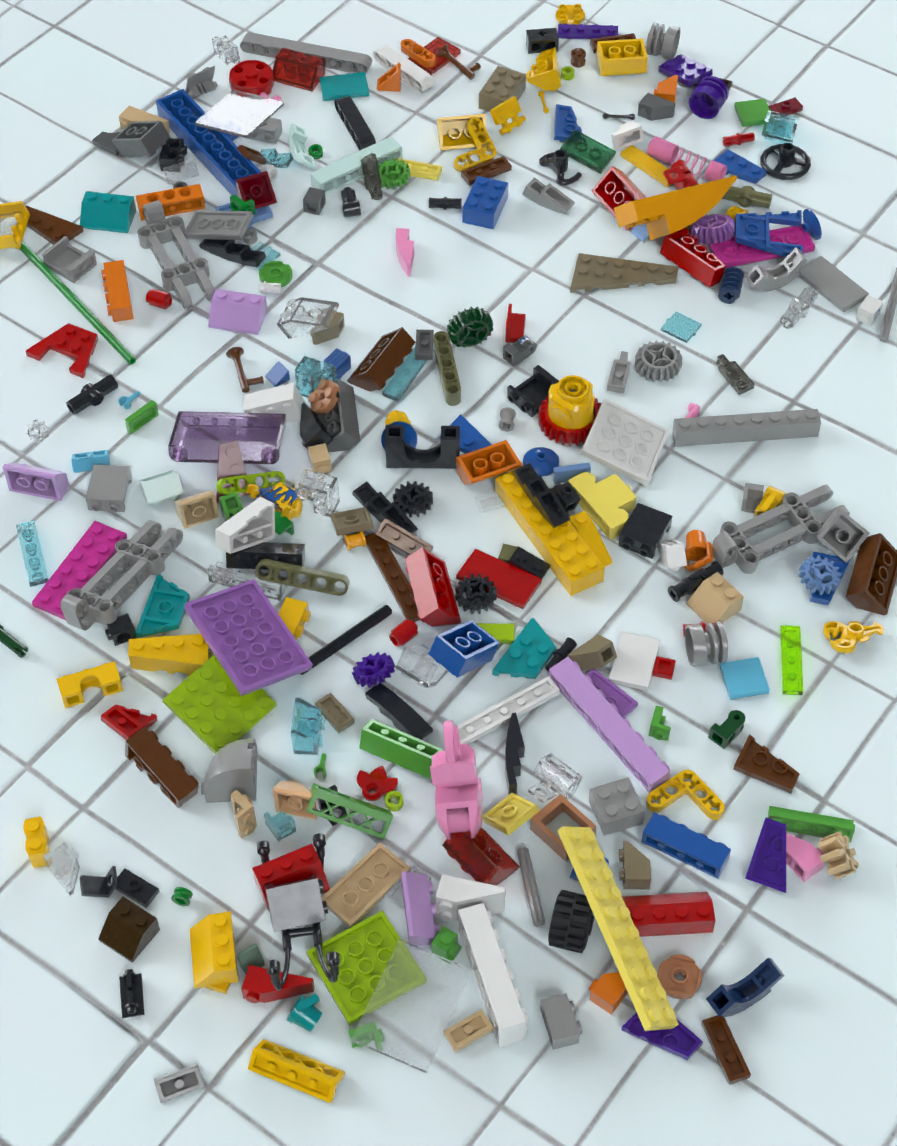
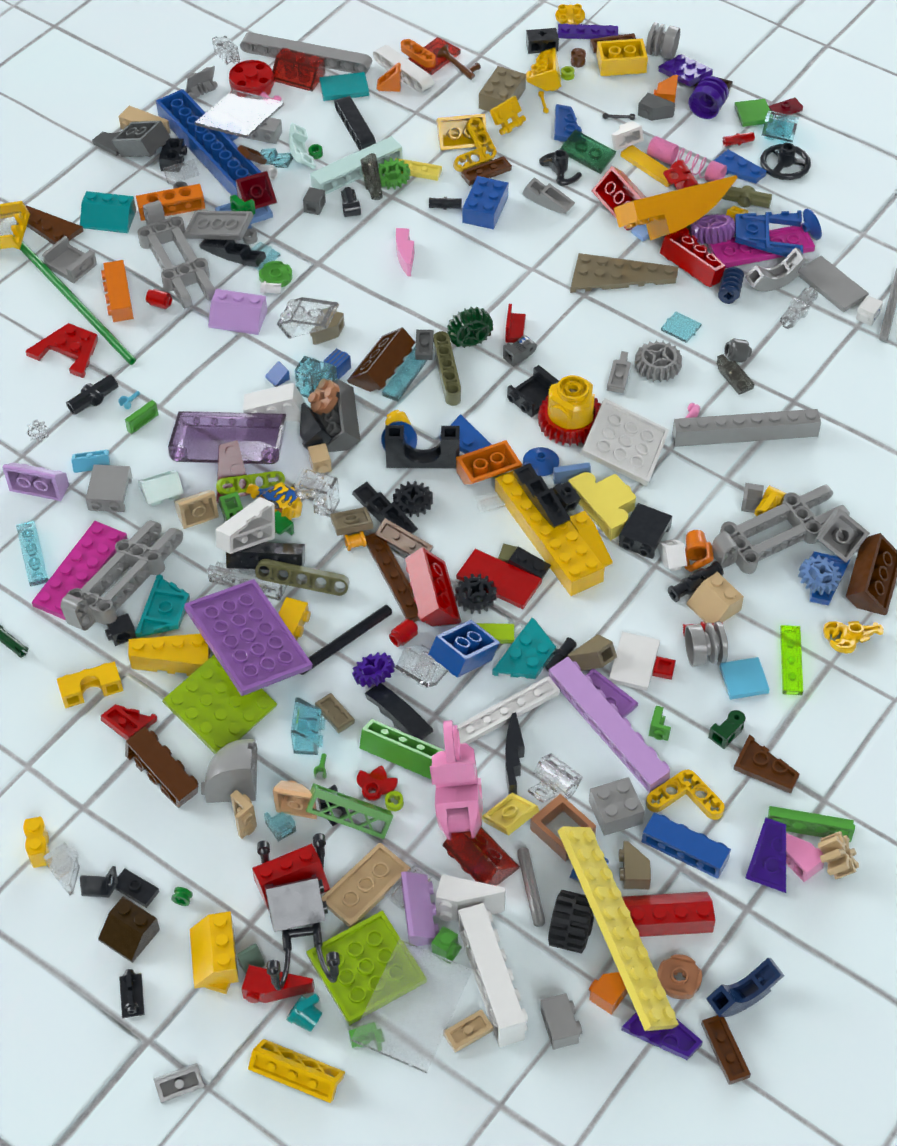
reddish brown piece [226,347,264,393] -> none
light grey bush [498,407,516,432] -> none
none -> dark grey head [724,338,752,362]

